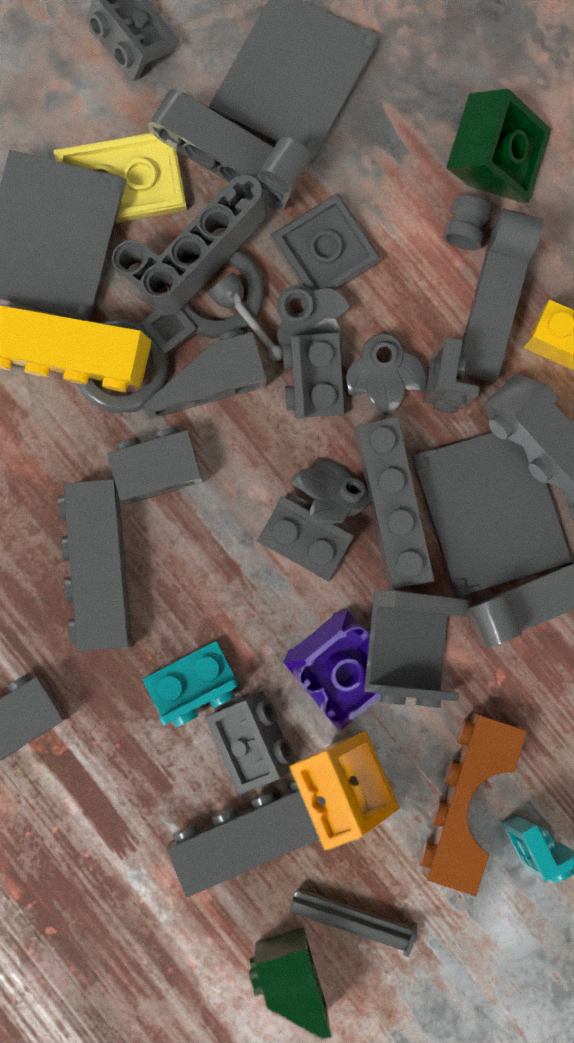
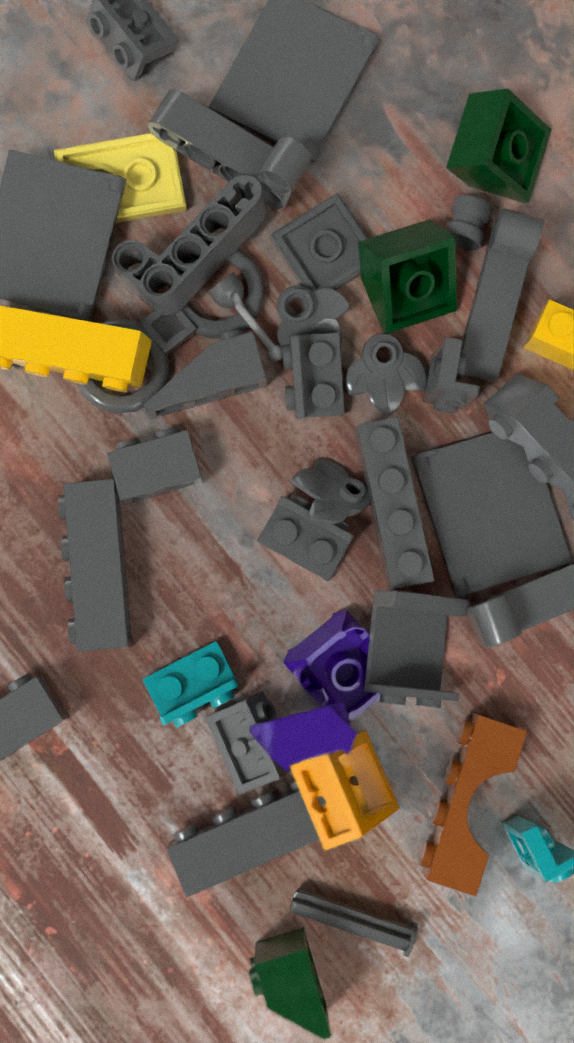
none -> dark purple slope [249,702,356,771]
none -> dark green slope [358,219,457,334]

